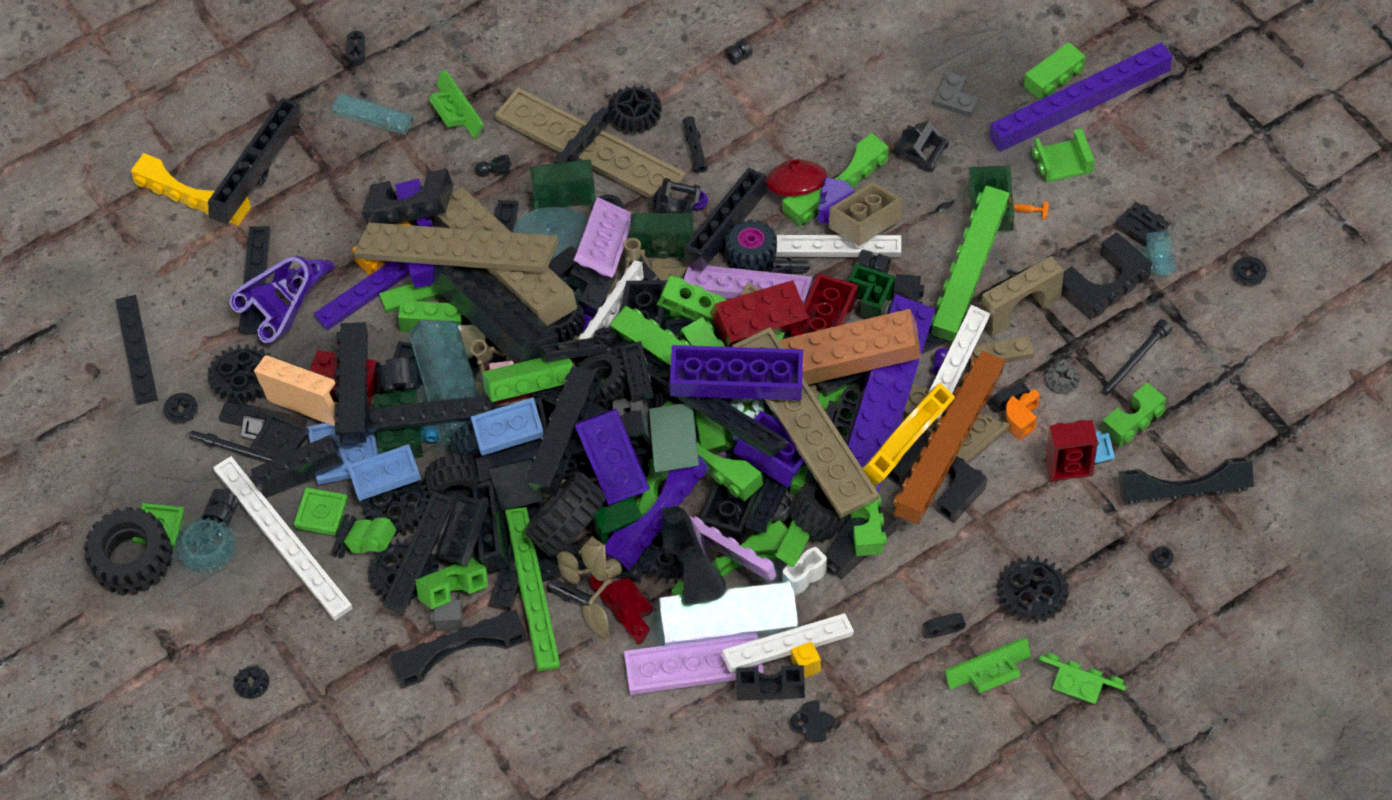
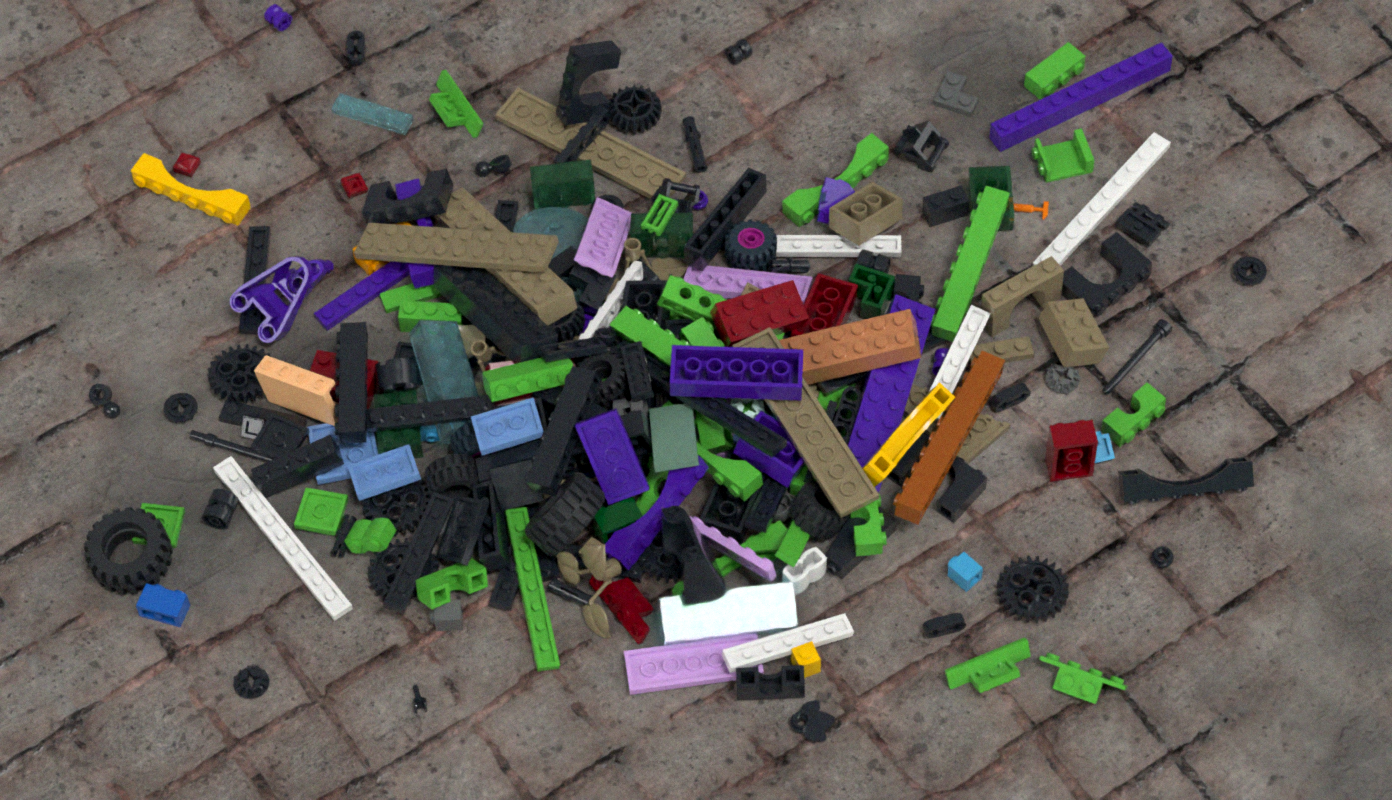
black plate [115,295,158,405] -> none
clear light blue gear [176,516,236,573] -> none
black hinge [208,98,300,224] -> none
black arch [390,609,527,689] -> none
dark red dish [766,159,827,196] -> none
orange brick [1005,389,1040,441] -> none
clear light blue brick [1146,231,1177,275] -> none
none -> black plate [89,384,120,419]
none -> blue brick [136,583,190,627]
none -> dark red tile [173,152,201,177]
none -> dark purple wheel [264,4,292,31]
none -> dark red tile [340,172,368,198]
none -> black hand [413,685,427,714]
none -> black arch [556,40,622,126]
none -> bright green tile [641,194,678,236]
none -> black brick [922,185,969,227]
none -> dark azure brick [947,552,983,592]
none -> white plate [1032,132,1171,266]
none -> dark tan brick [1038,298,1109,367]

